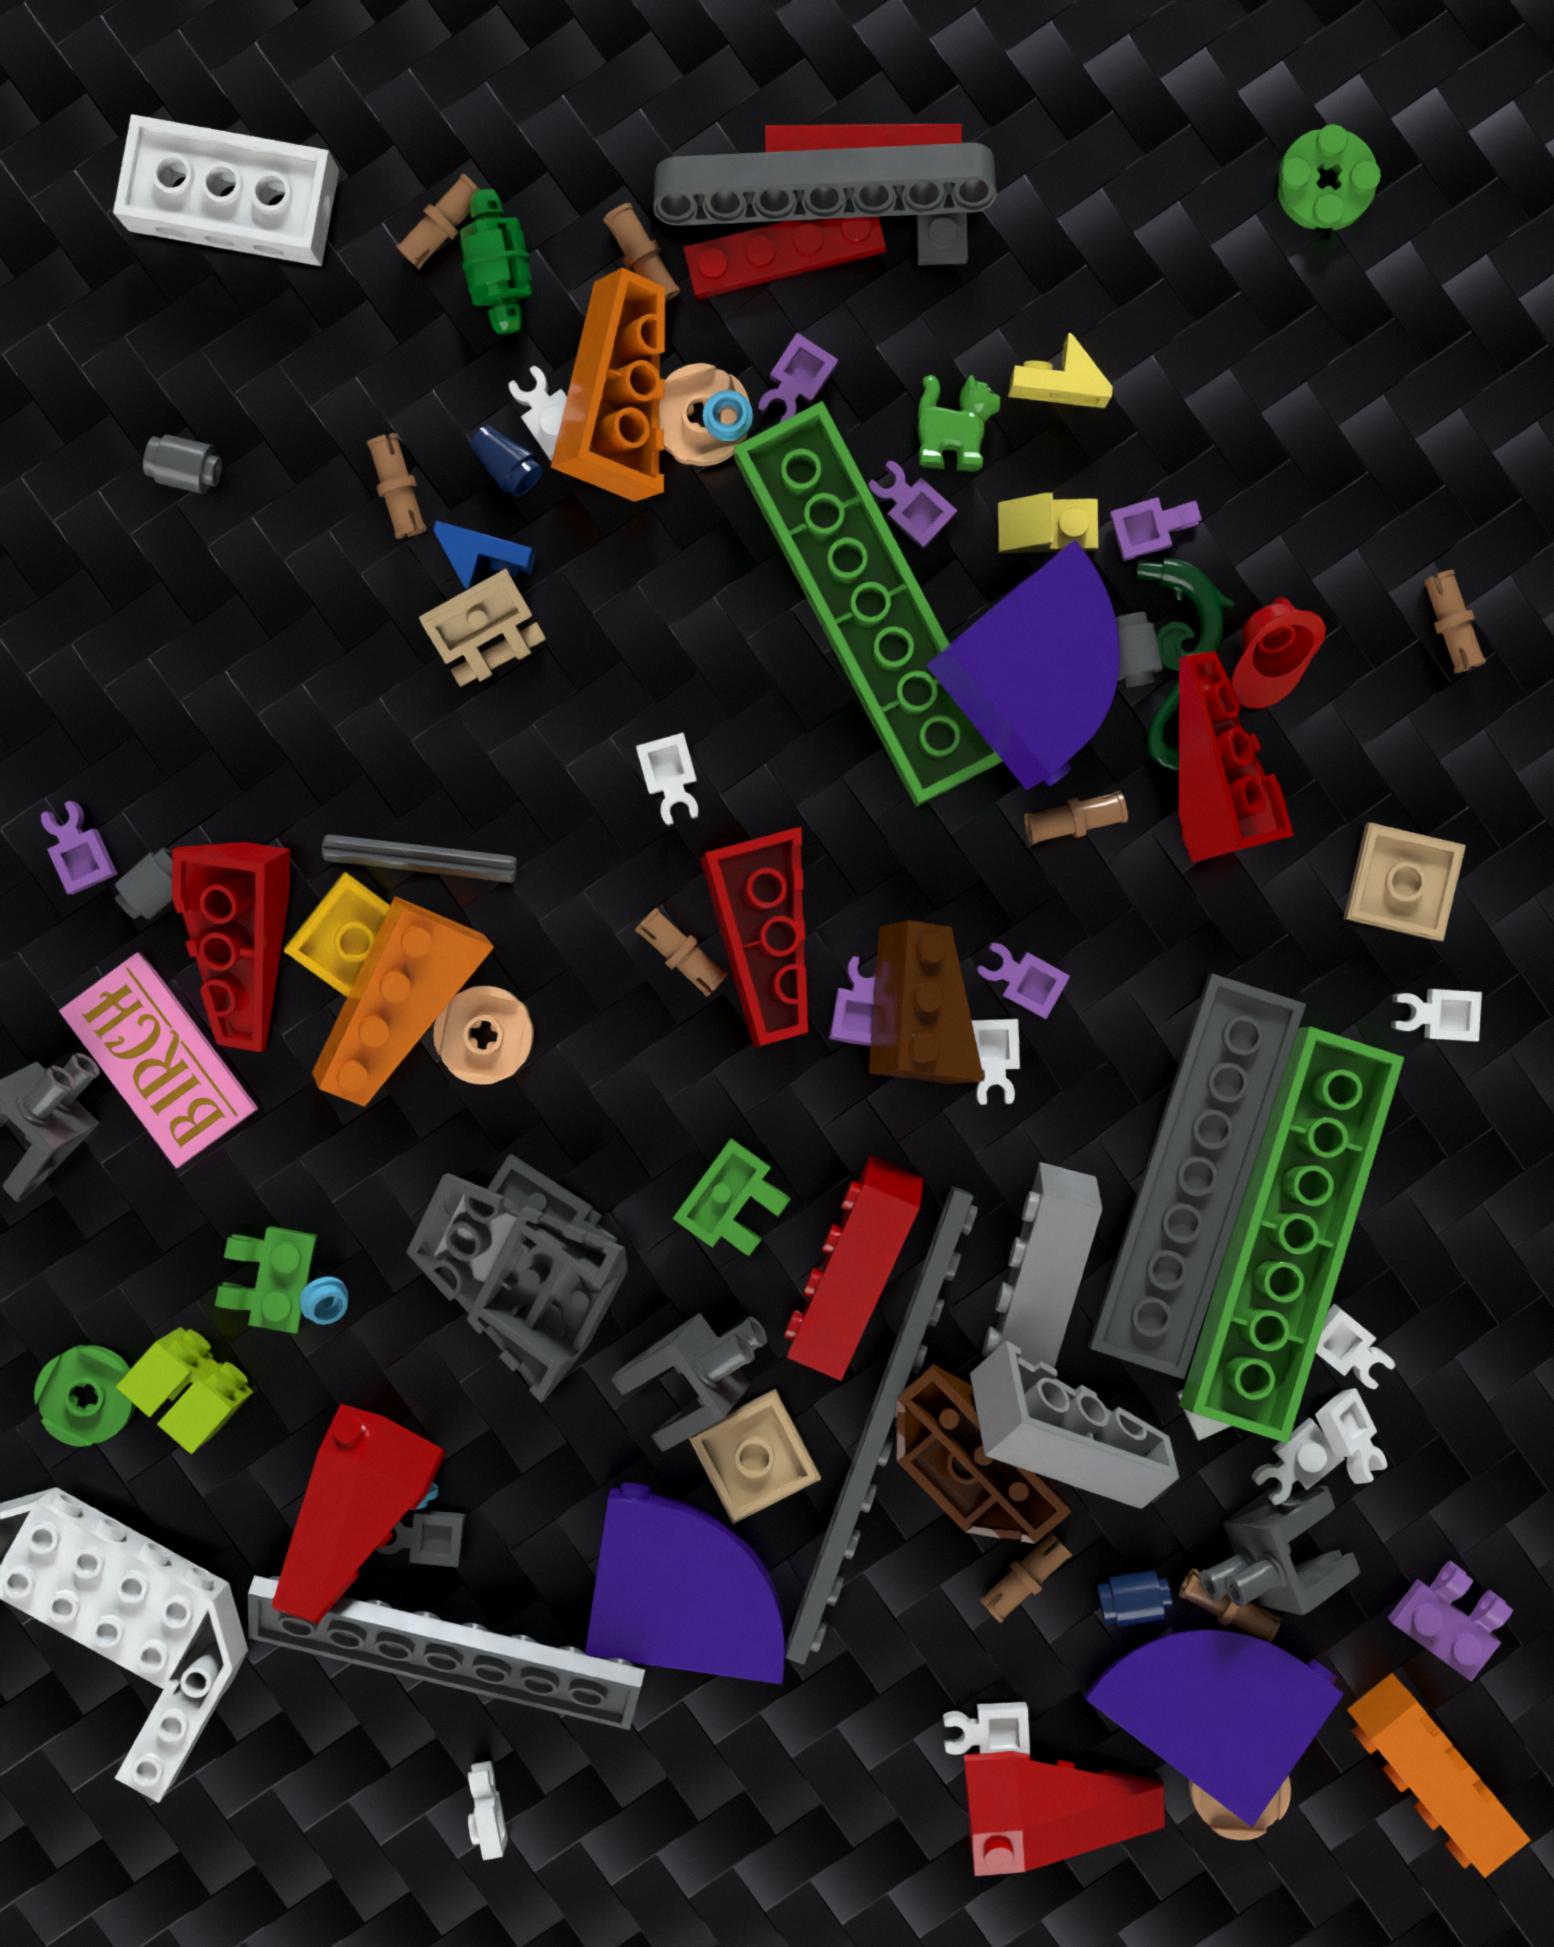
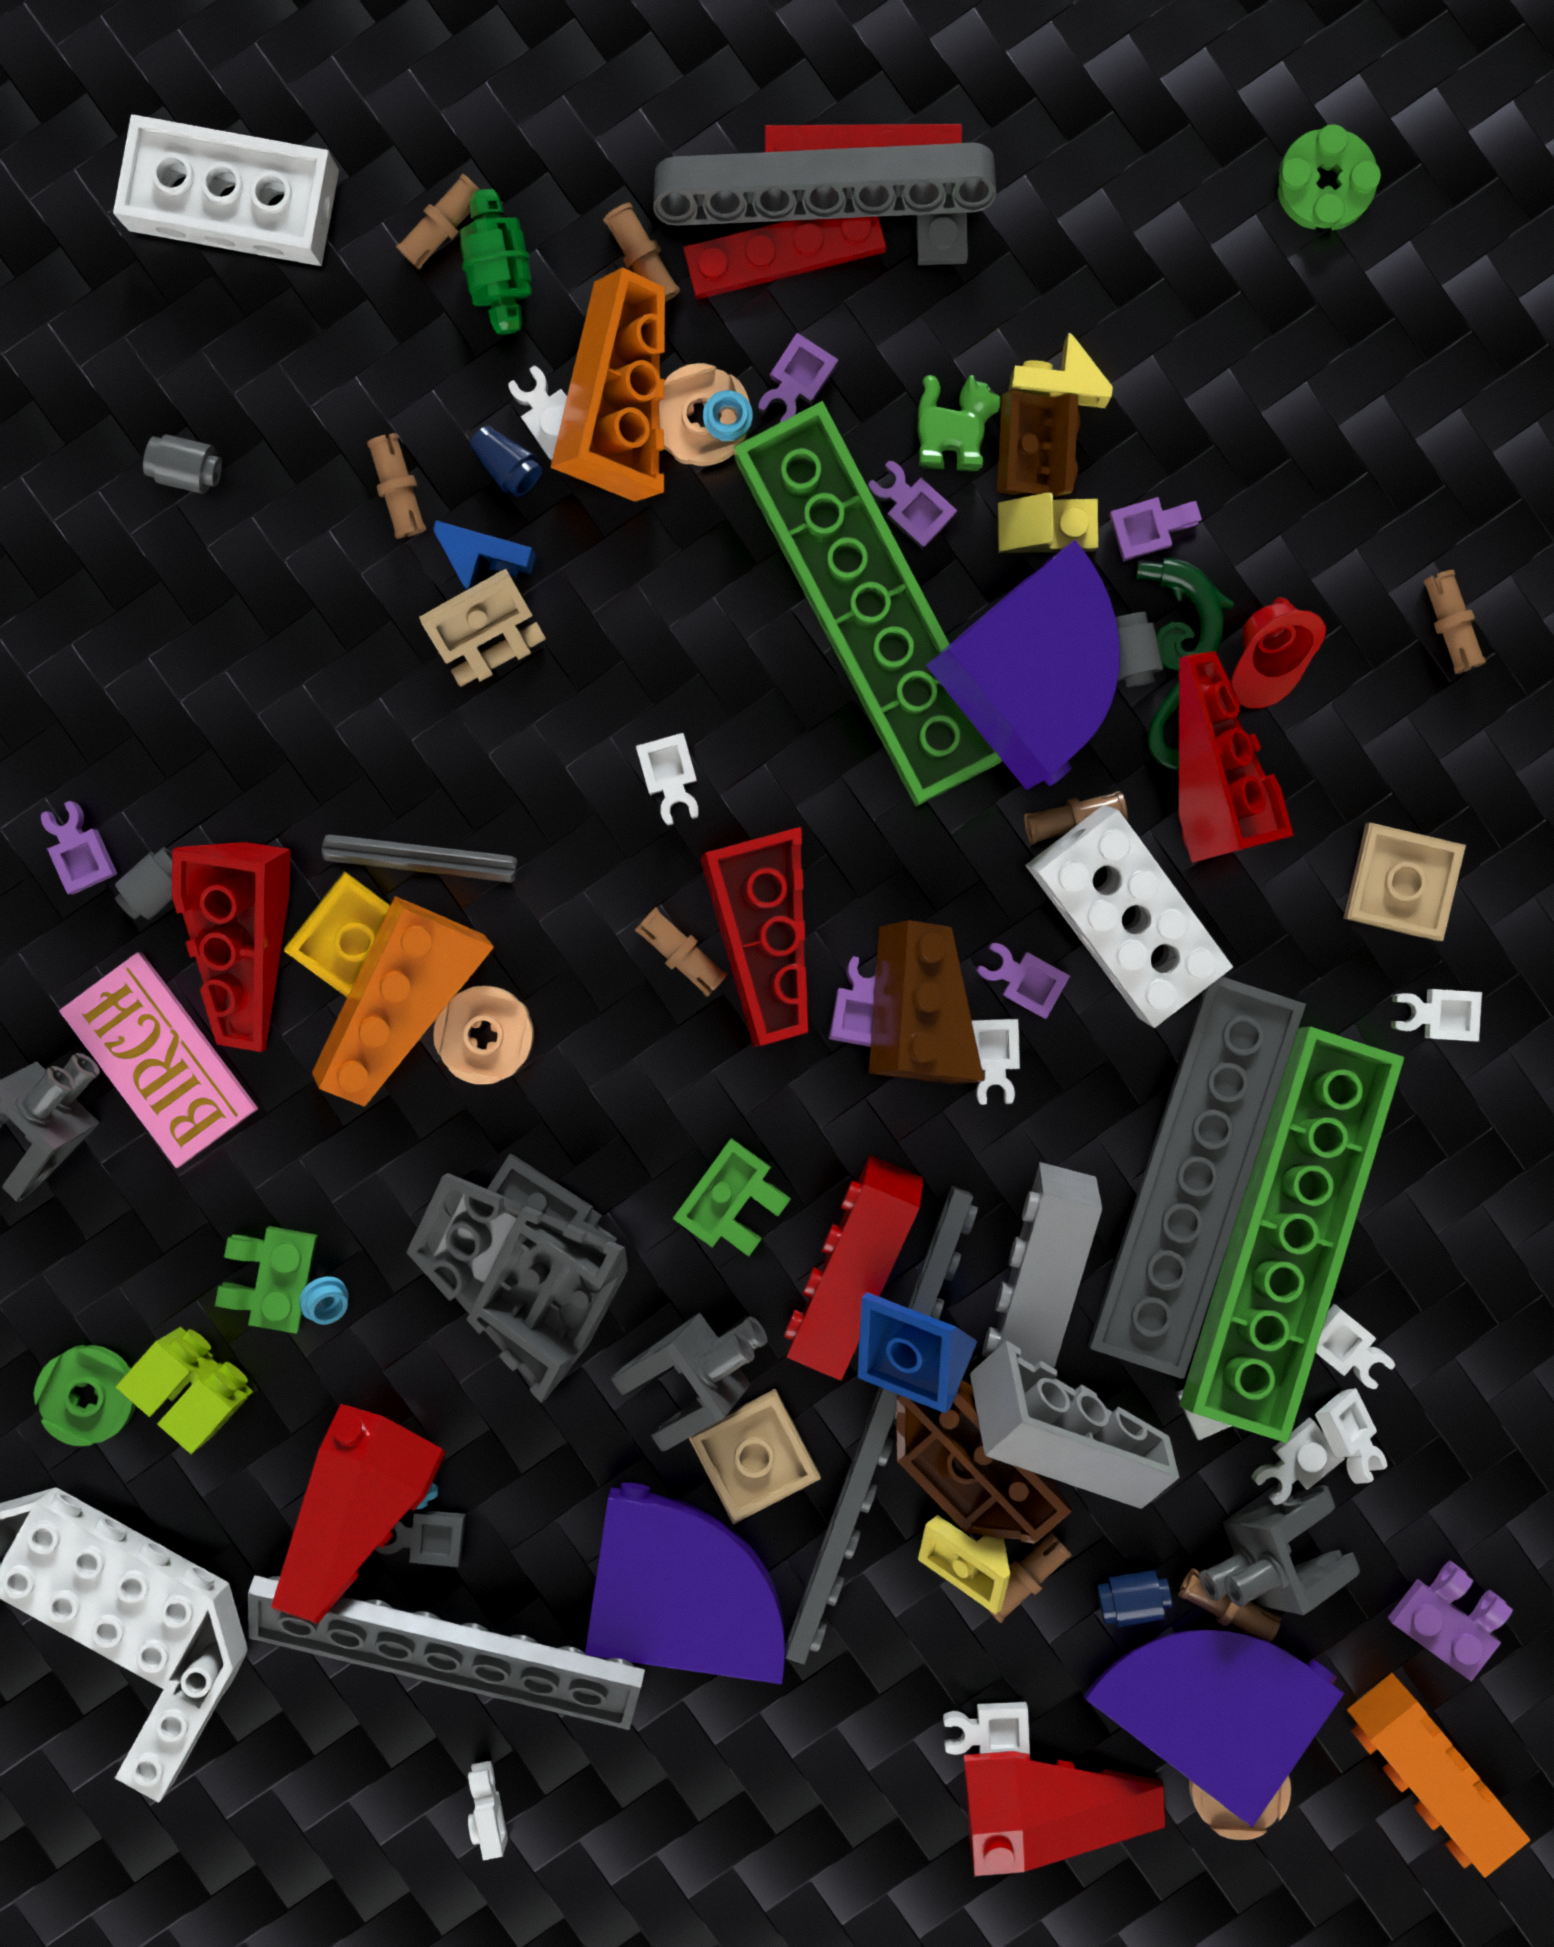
none -> blue slope [858,1293,977,1413]
none -> light yellow slope [918,1515,1010,1615]
none -> reddish brown bracket [997,390,1080,498]
none -> white brick [1025,805,1233,1028]

